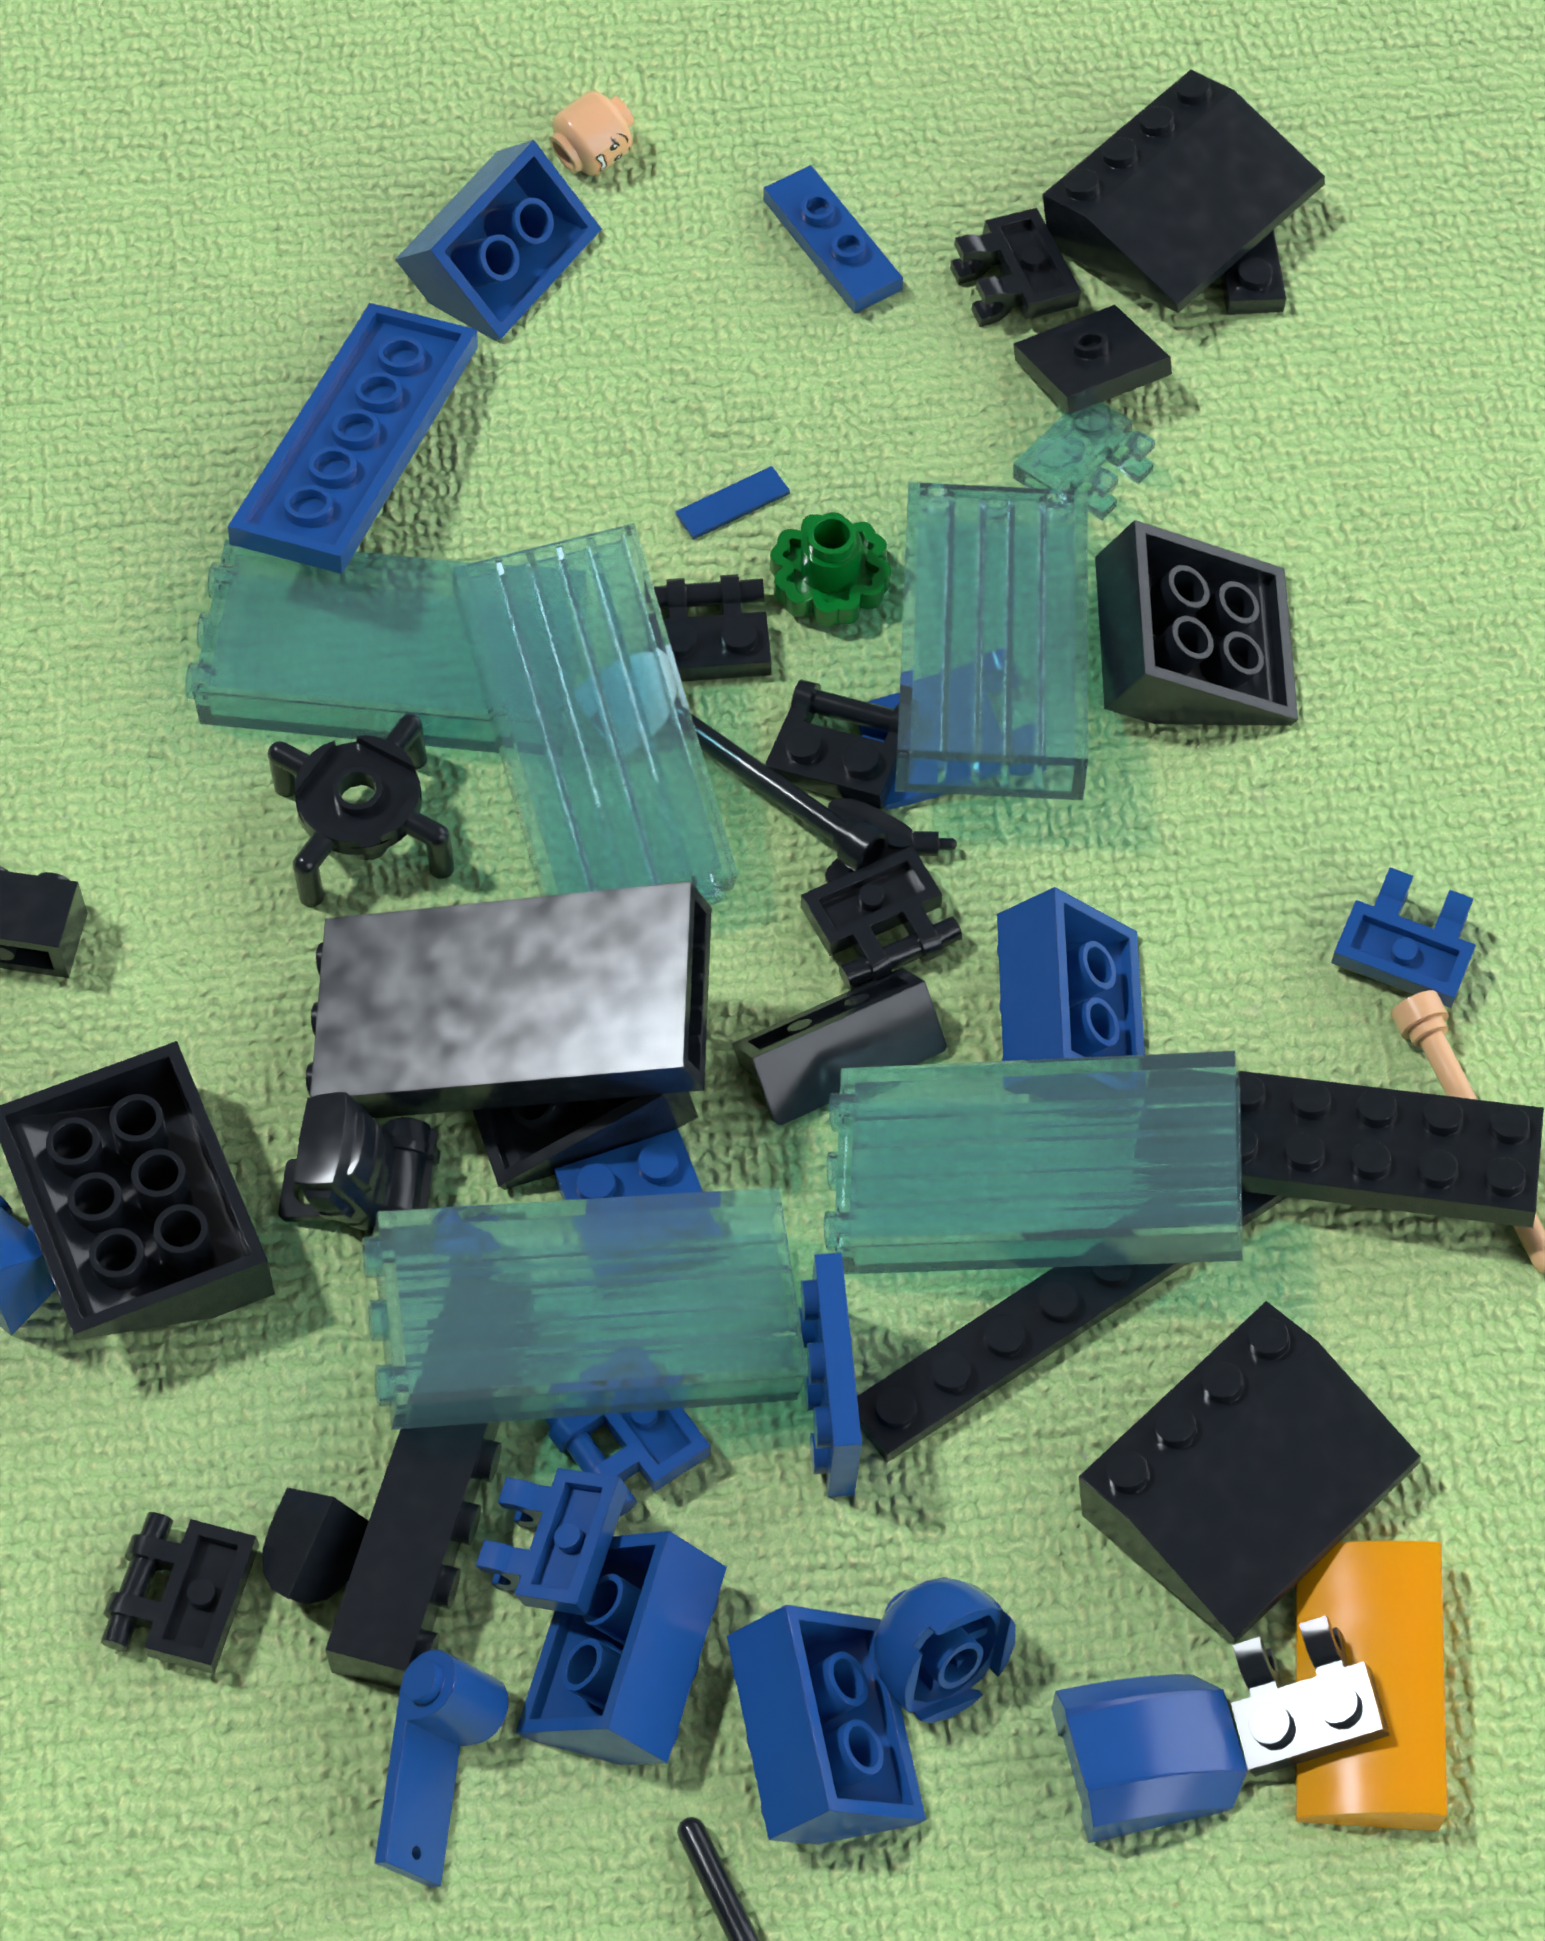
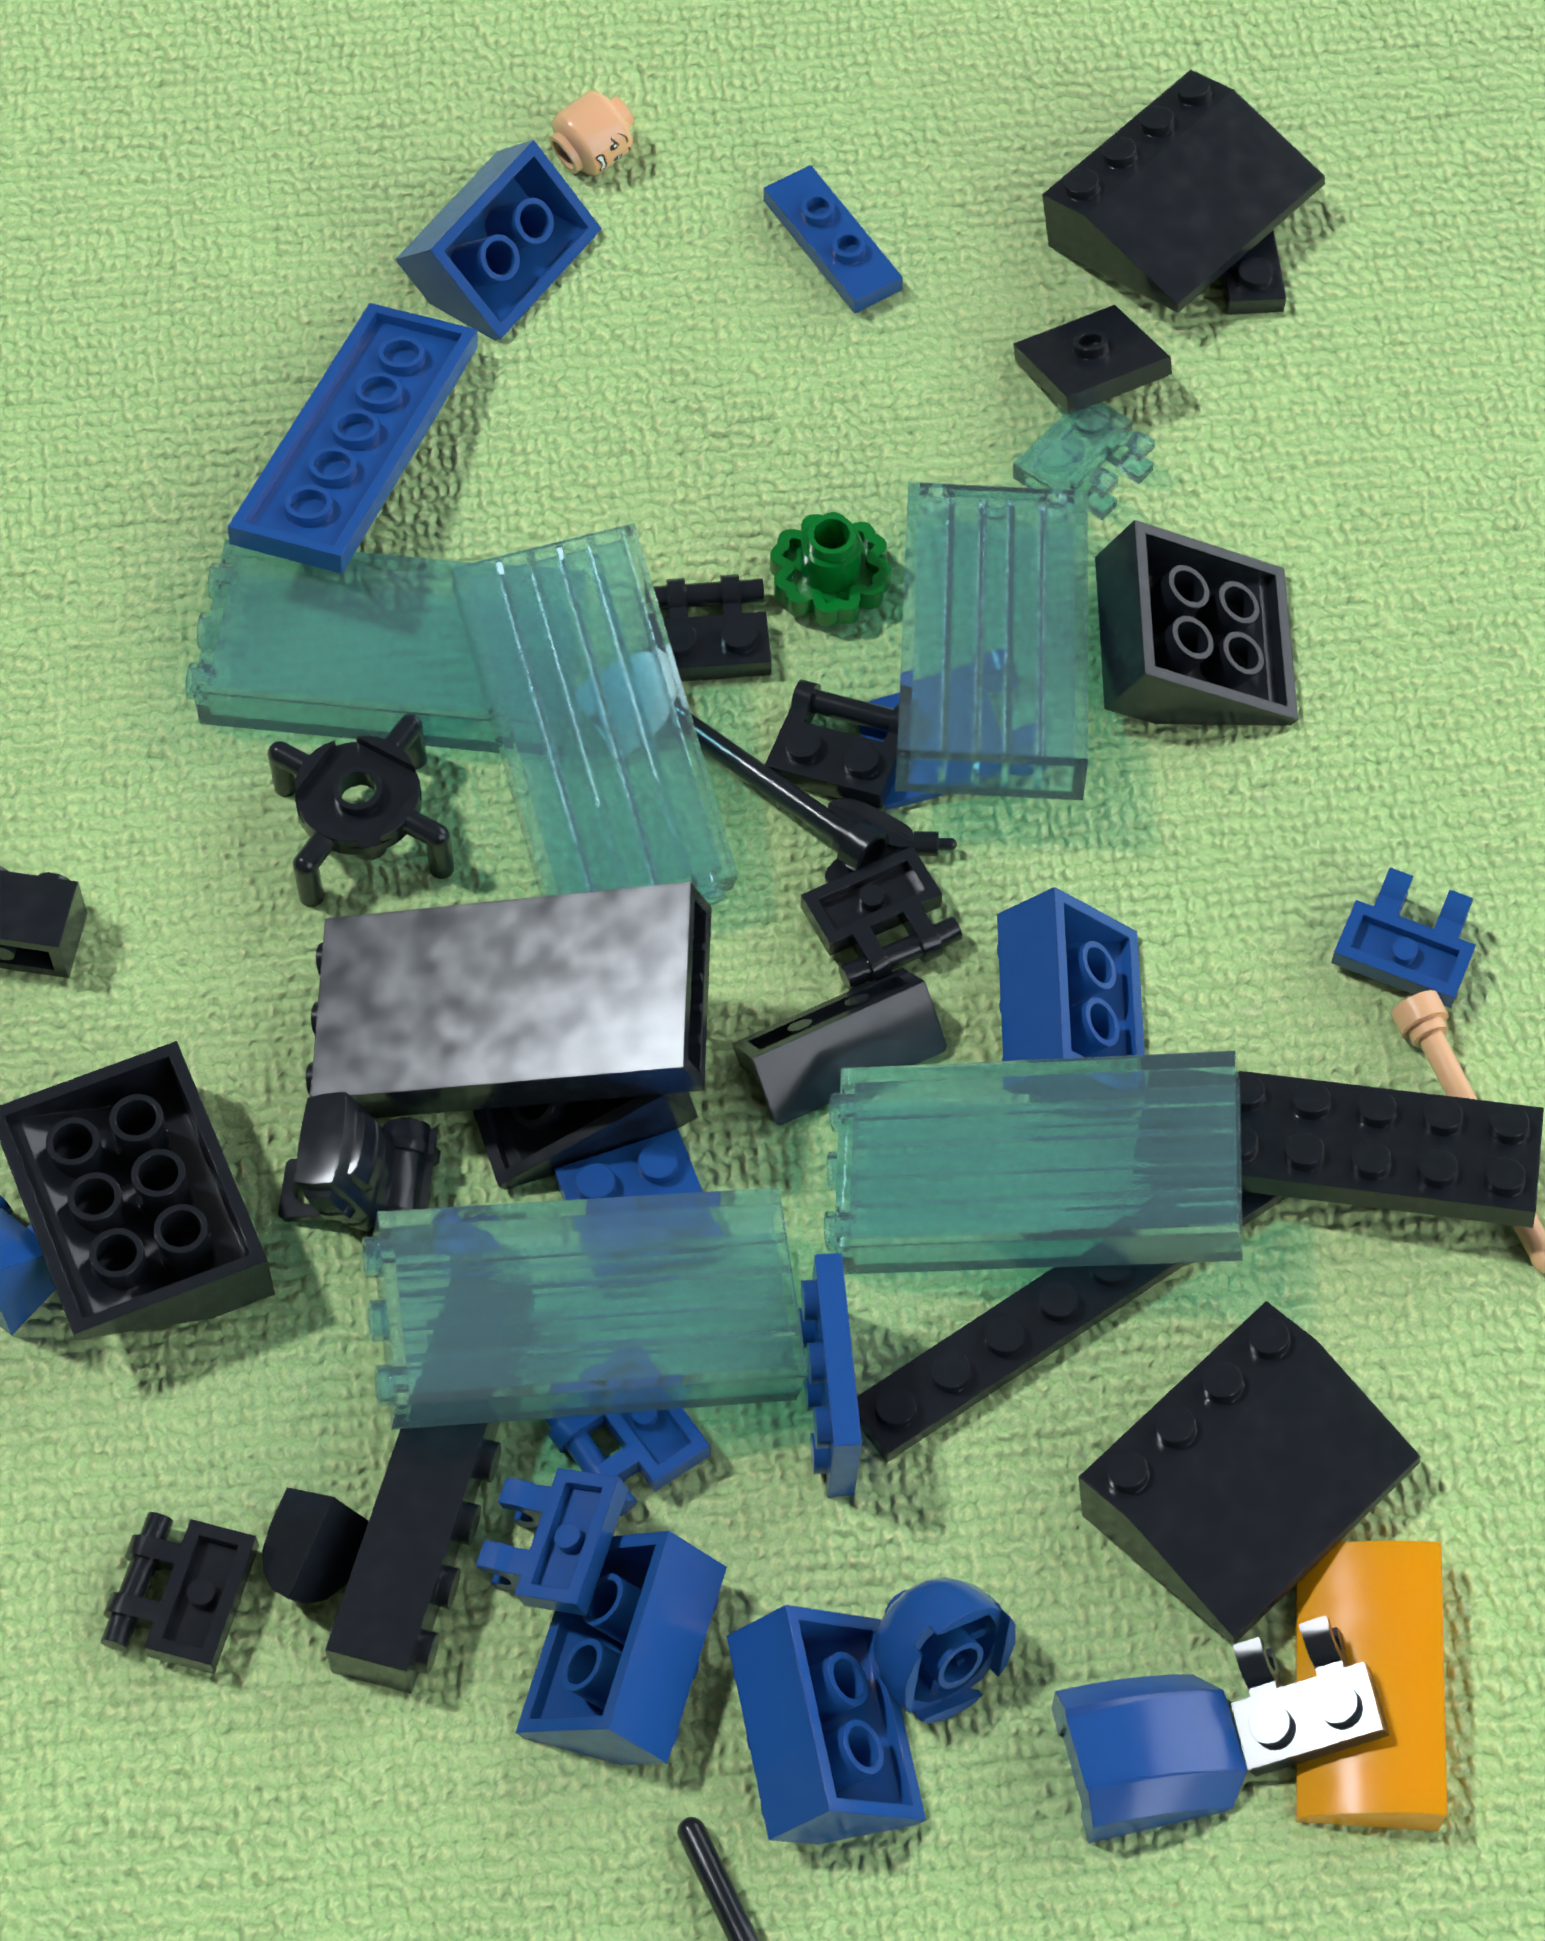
blue door [375,1649,509,1887] -> none
blue window [675,466,790,540] -> none
black plate [950,208,1081,327] -> none

